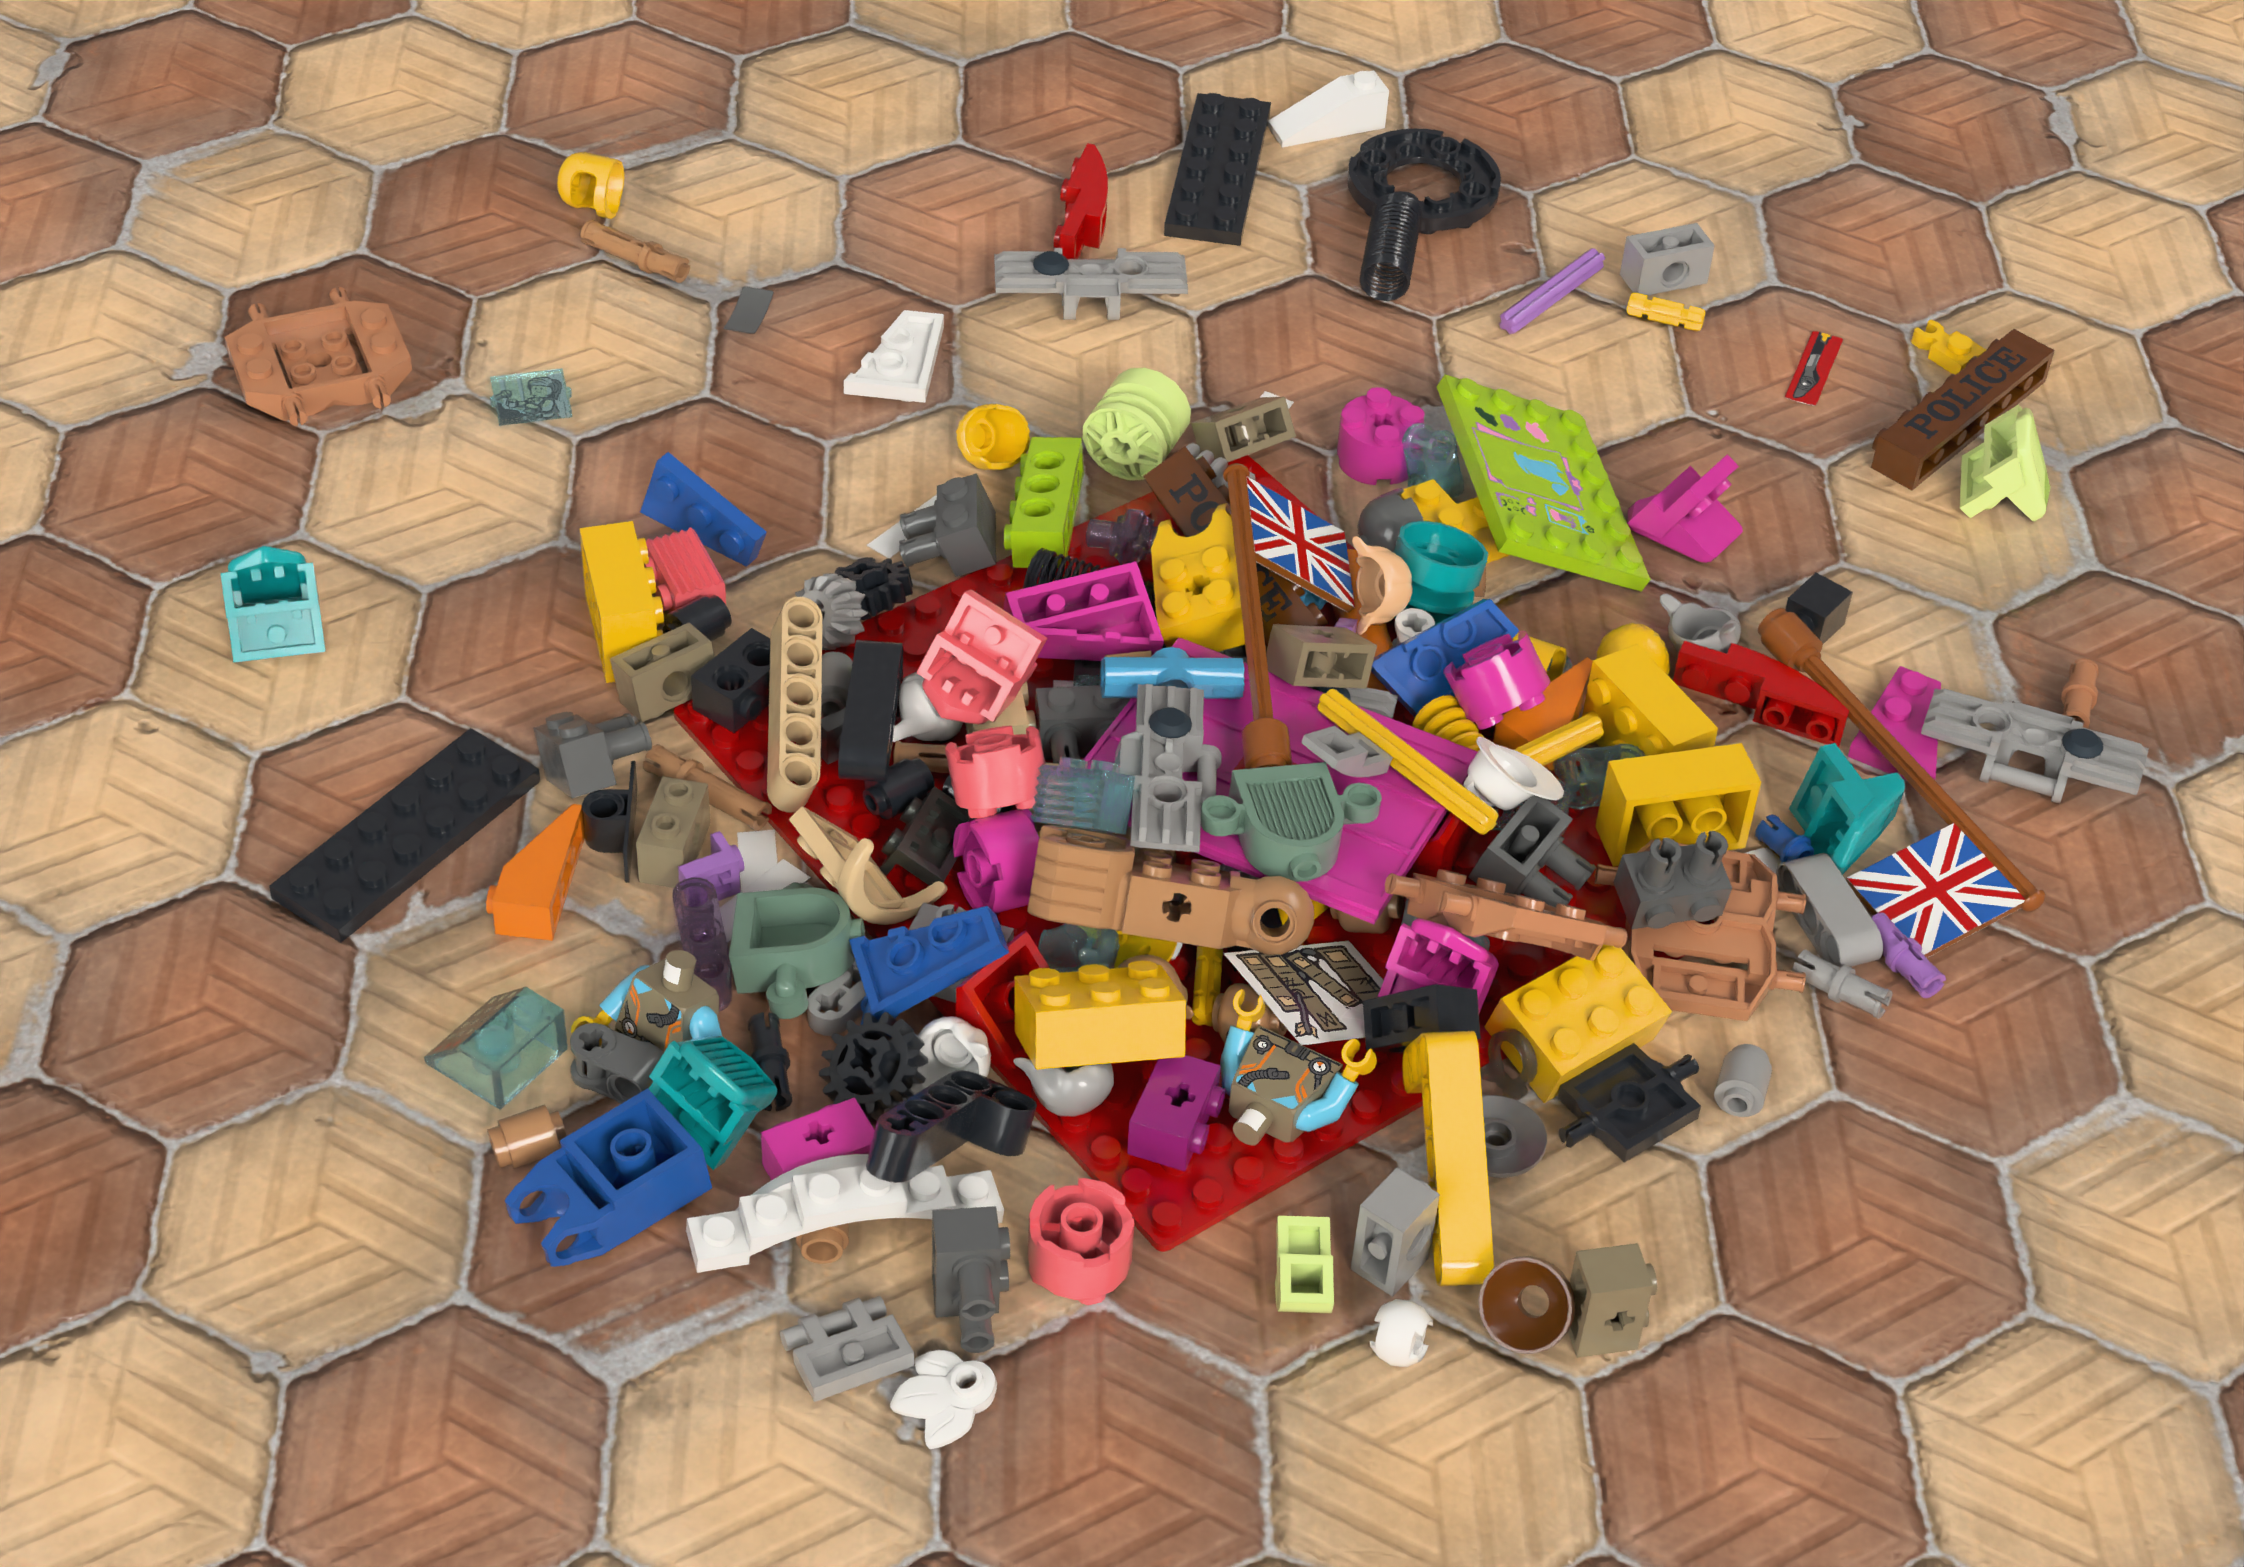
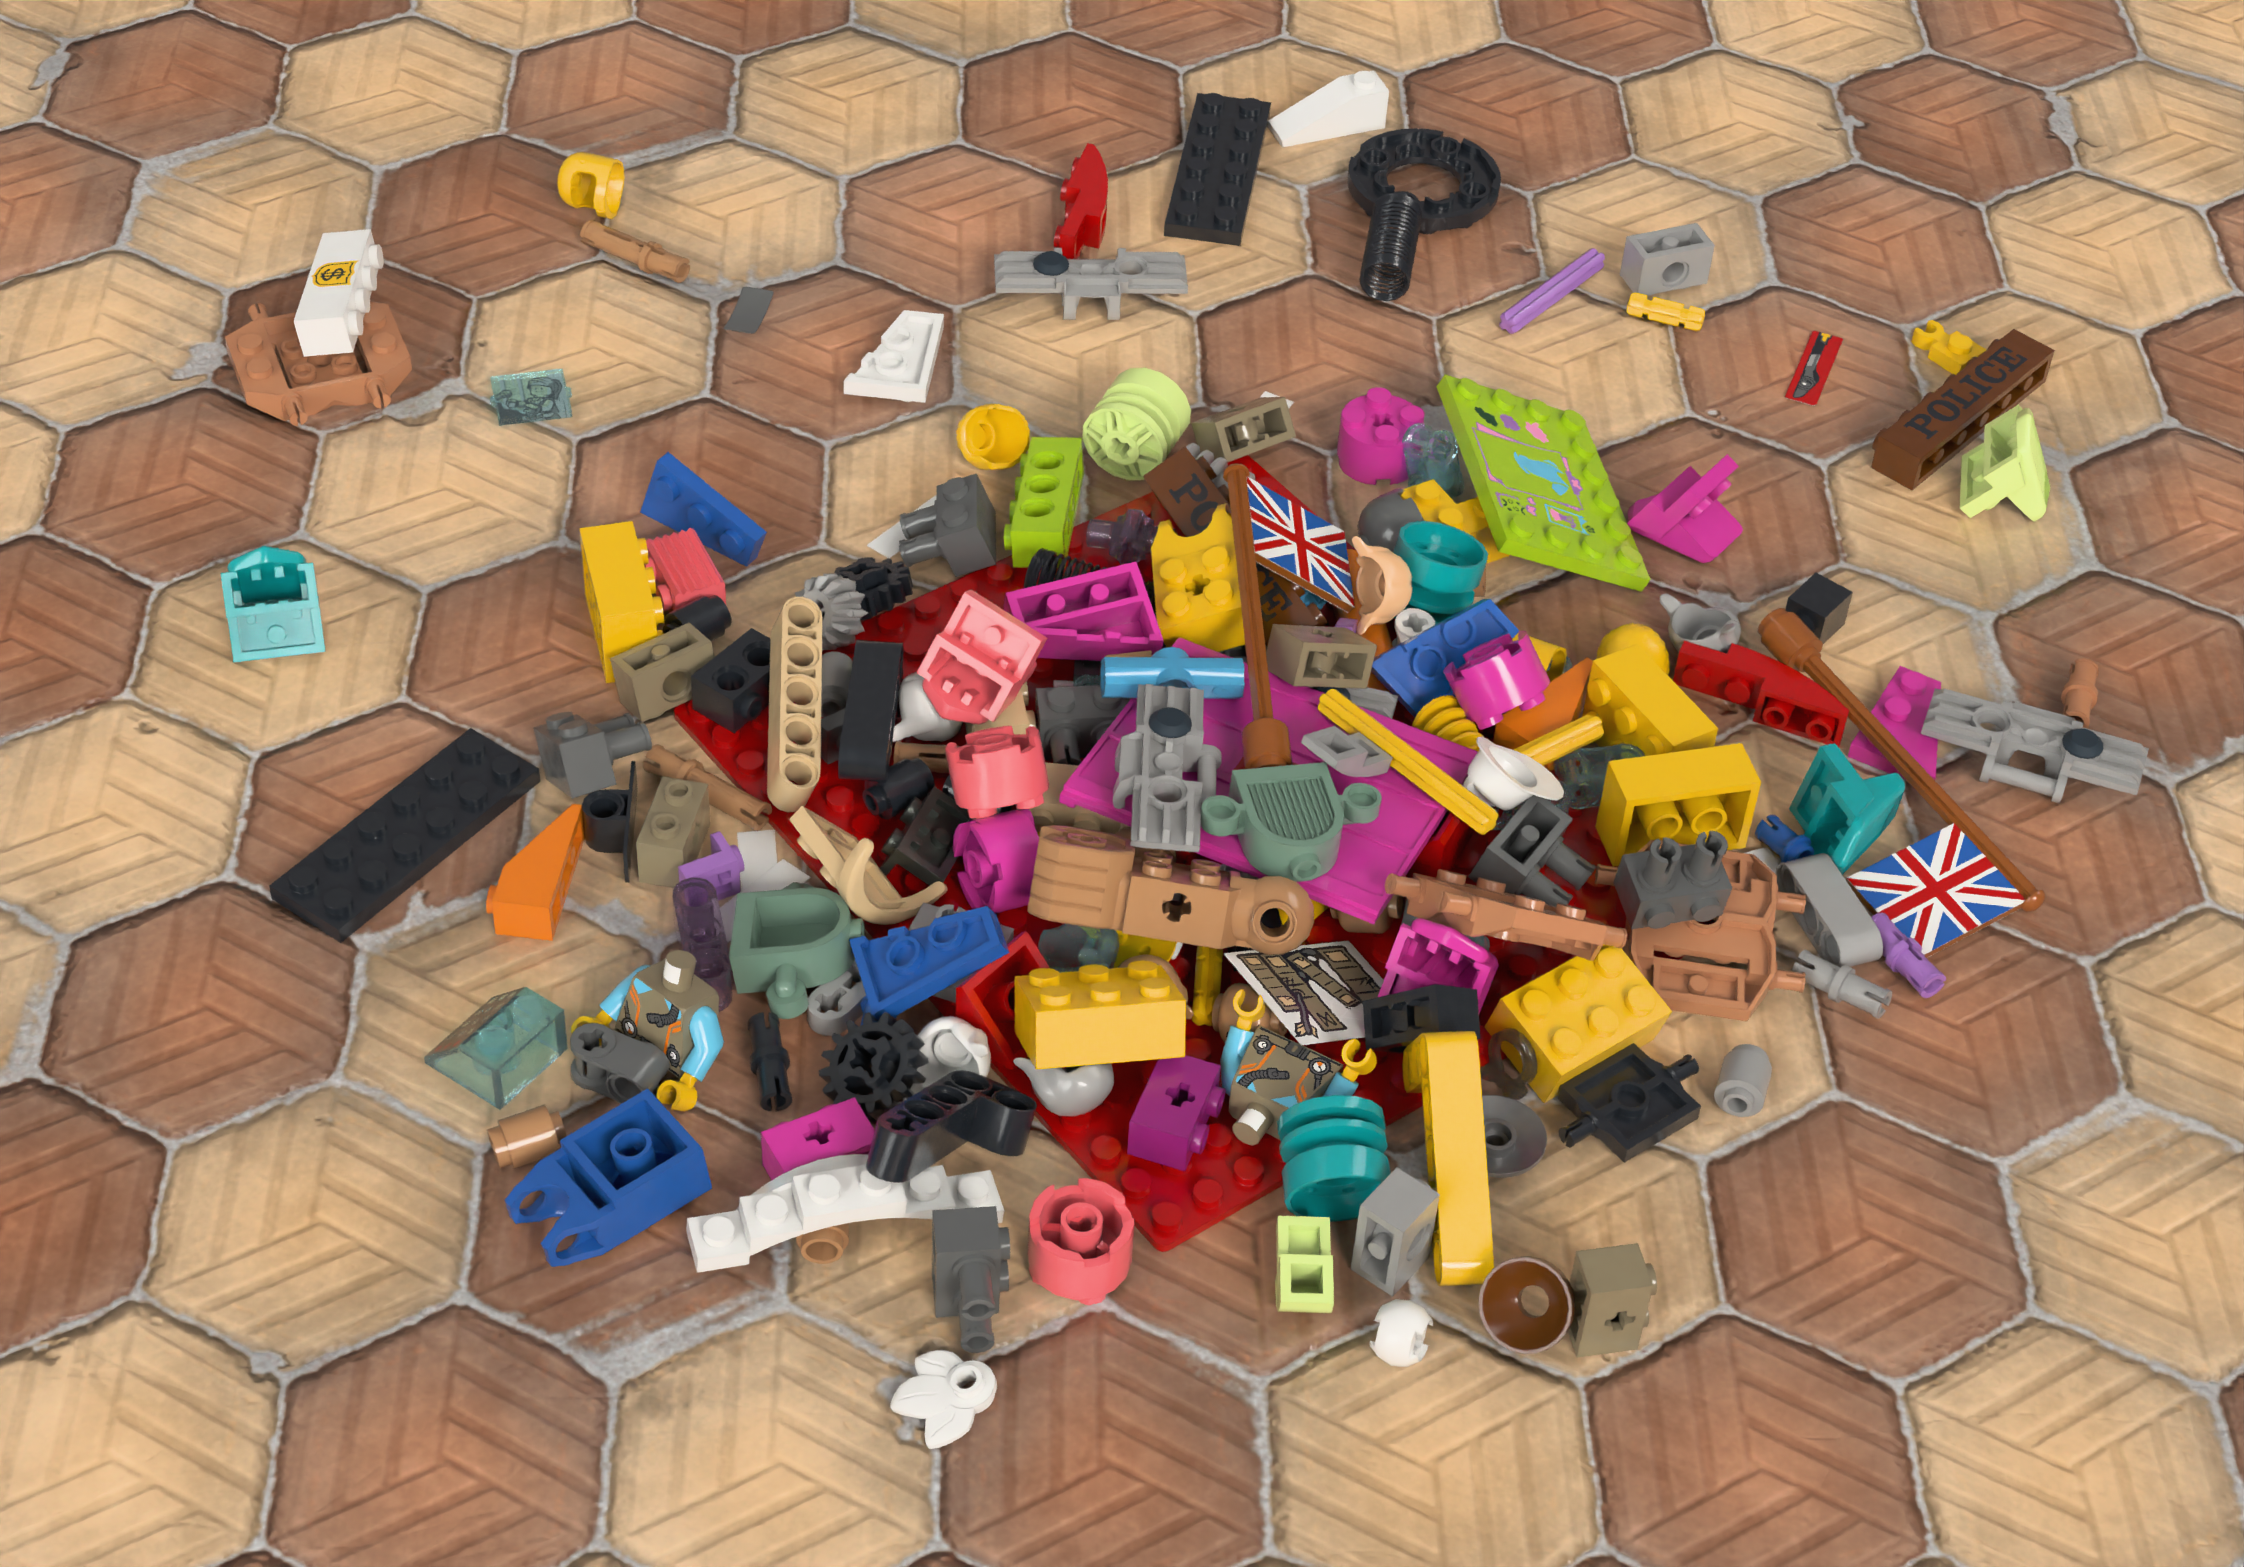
teal piece [649,1036,777,1170] -> none
light grey plate [780,1296,914,1402] -> none
clear light blue brick [1031,757,1136,835] -> none
none -> white brick [294,229,384,356]
none -> teal wheel [1277,1095,1391,1222]

